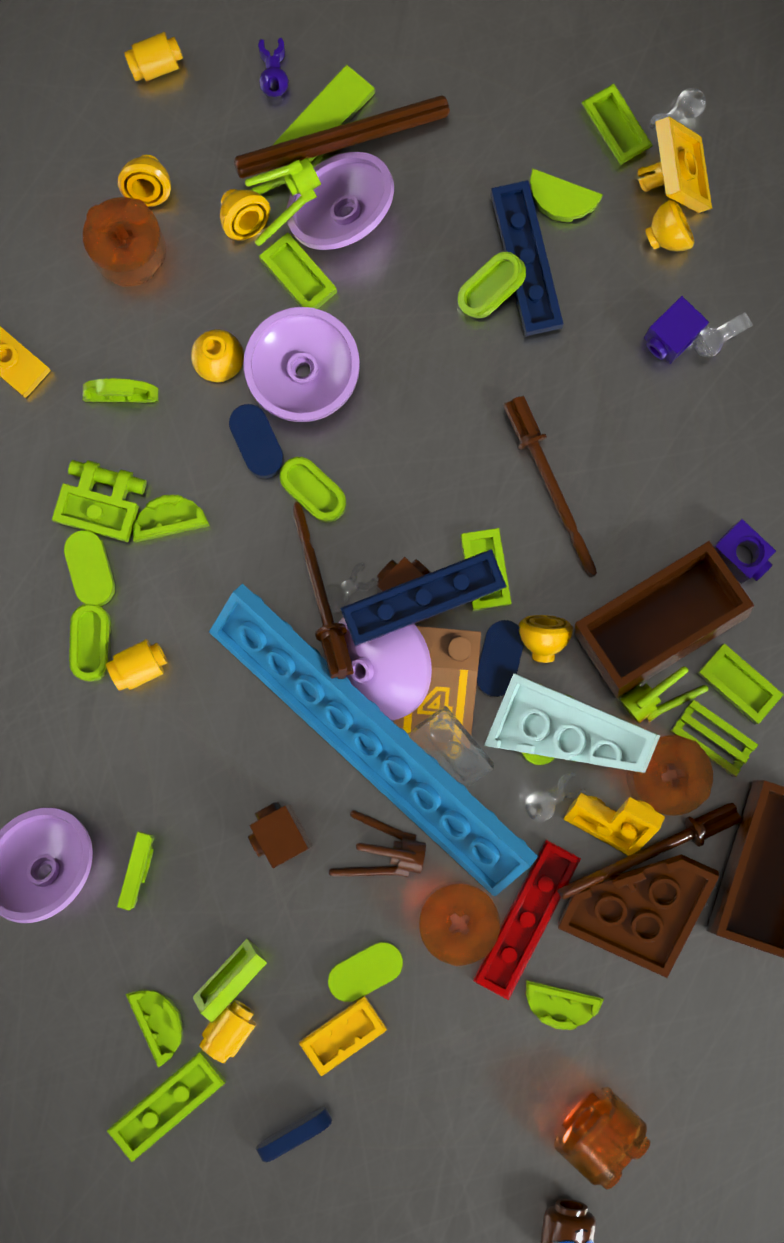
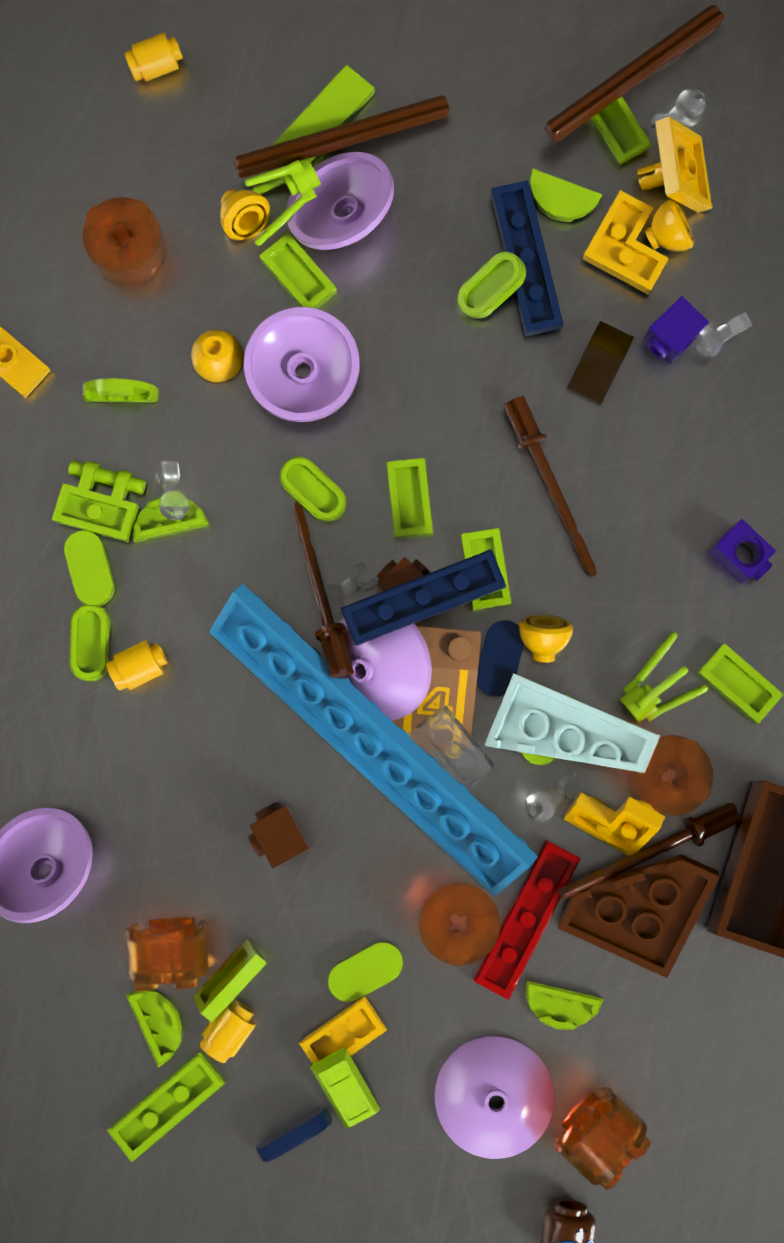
yellow brick [117,155,171,207] -> none
lime tile [117,831,154,911] -> none
dark blue tile [229,404,284,478] -> none
dark purple arm [258,38,289,97] -> none
reddish brown plant [329,810,426,877] -> none
reddish brown piece [574,541,754,698] -> none
lime tile [669,699,758,777] -> none
none -> clear orange brick [125,917,209,991]
none -> clear arm [156,461,190,521]
none -> lime tile [309,1047,381,1129]
none -> lime tile [387,458,433,540]
none -> lavender dish [435,1035,554,1159]
none -> reddish brown axle [544,5,724,142]
none -> dark brown slope [567,321,634,405]
none -> yellow plate [582,190,669,295]

